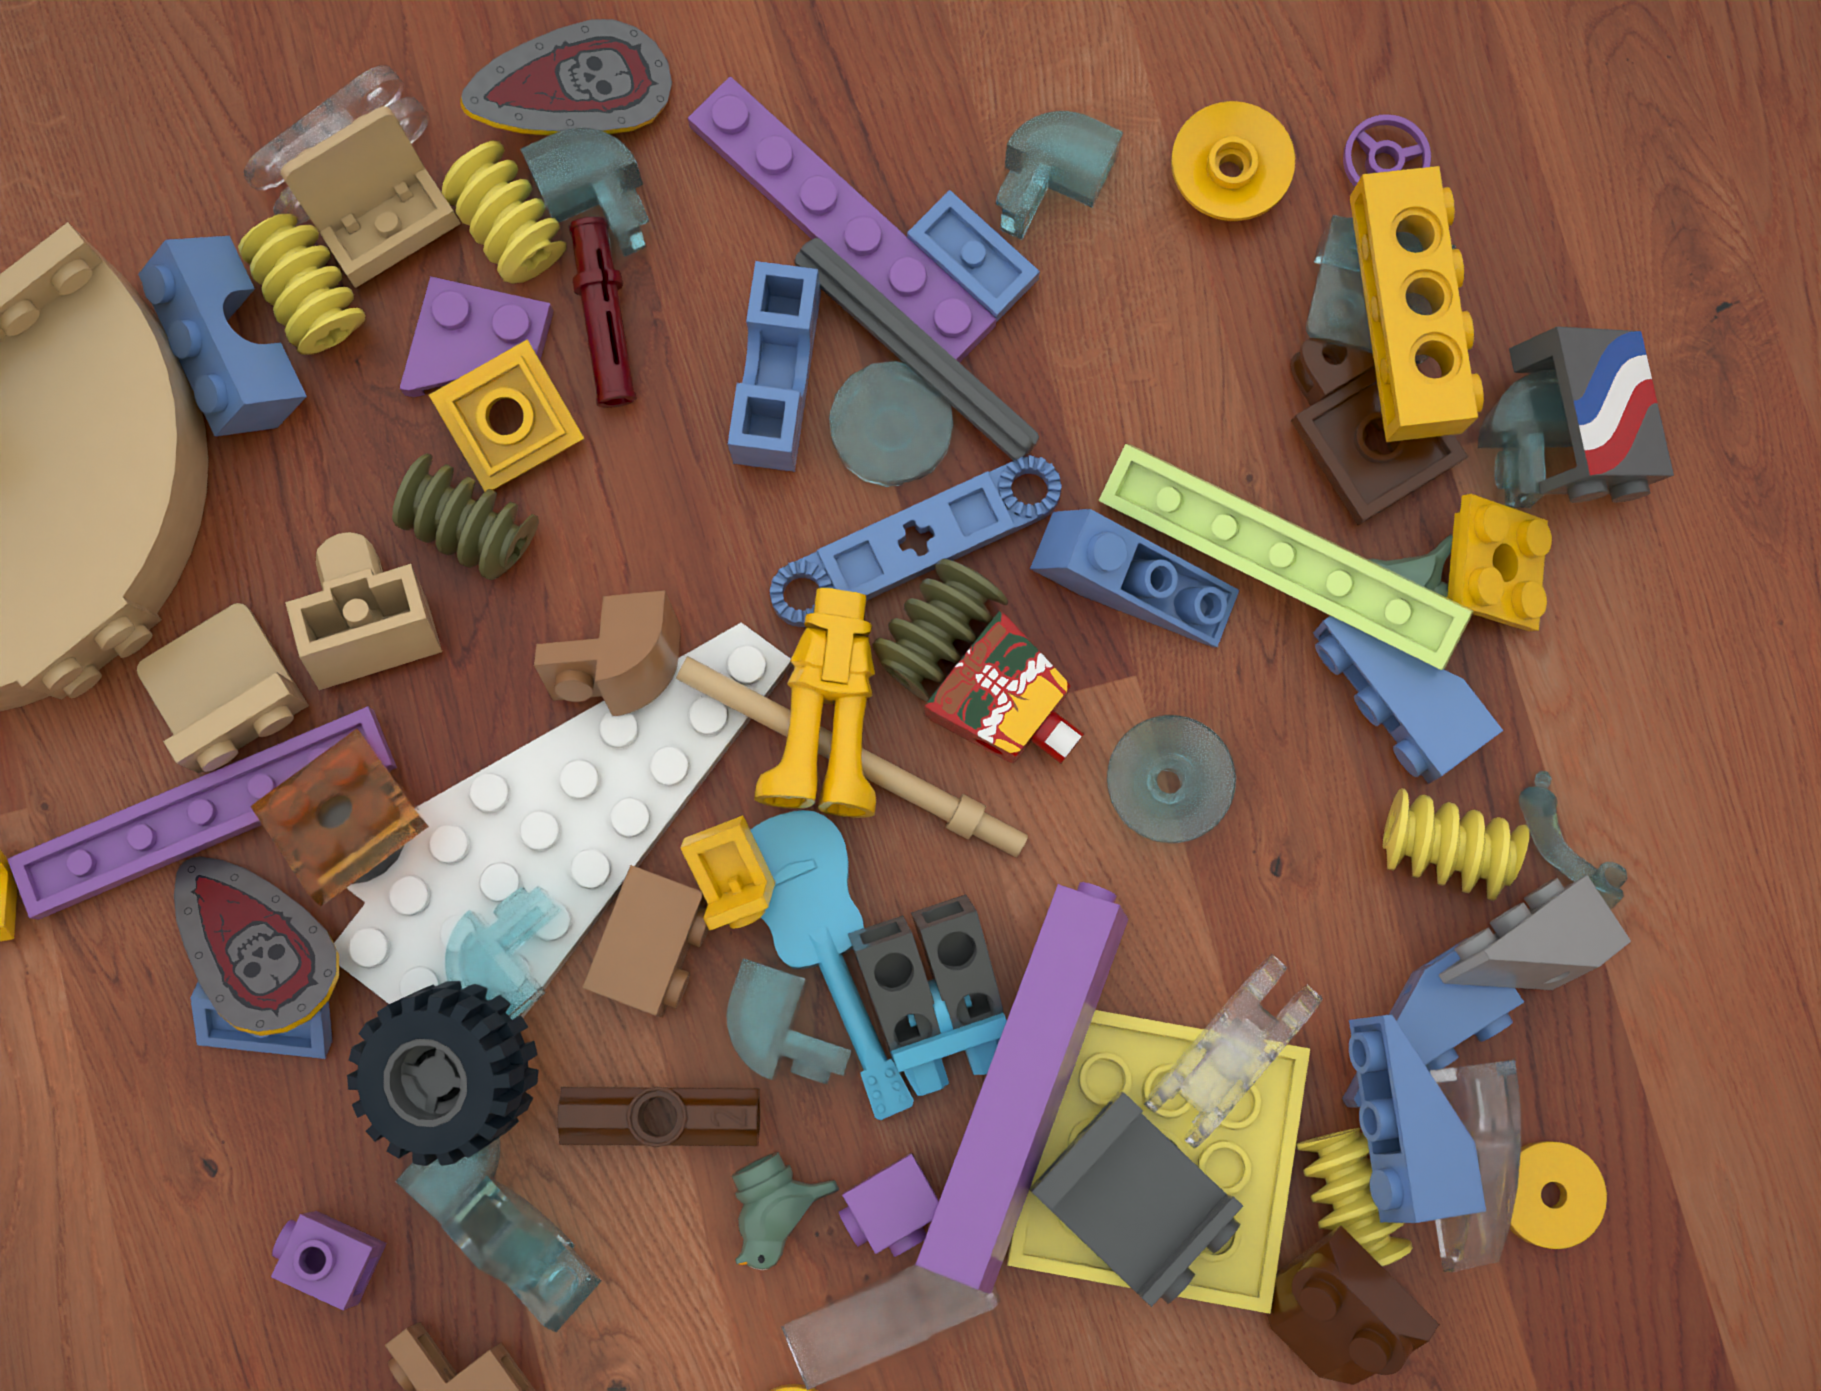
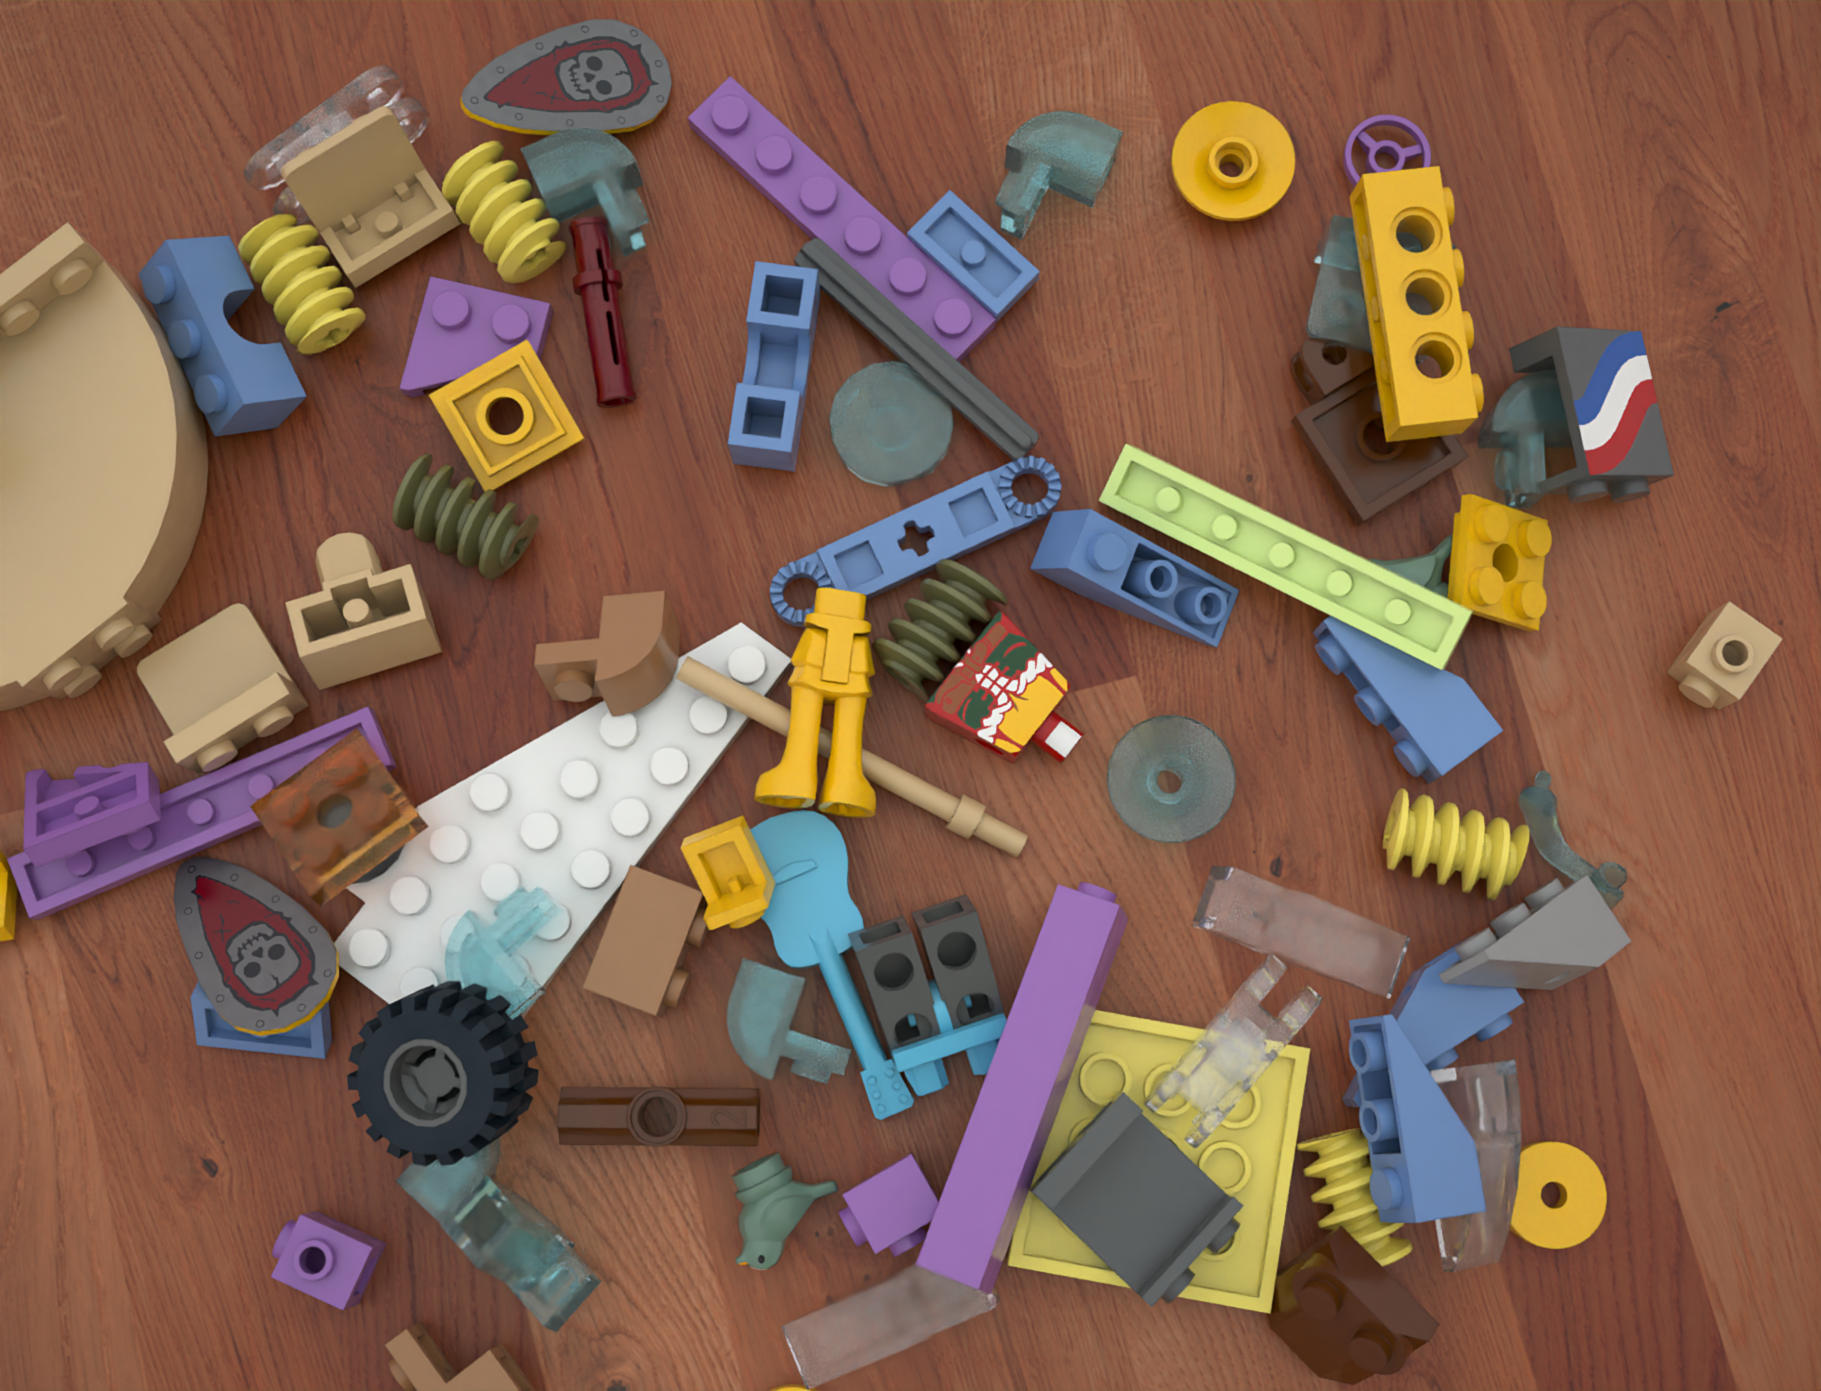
none -> medium lavender wing [23,762,161,868]
none -> clear slope [1191,866,1411,999]
none -> tan brick [1666,601,1782,710]

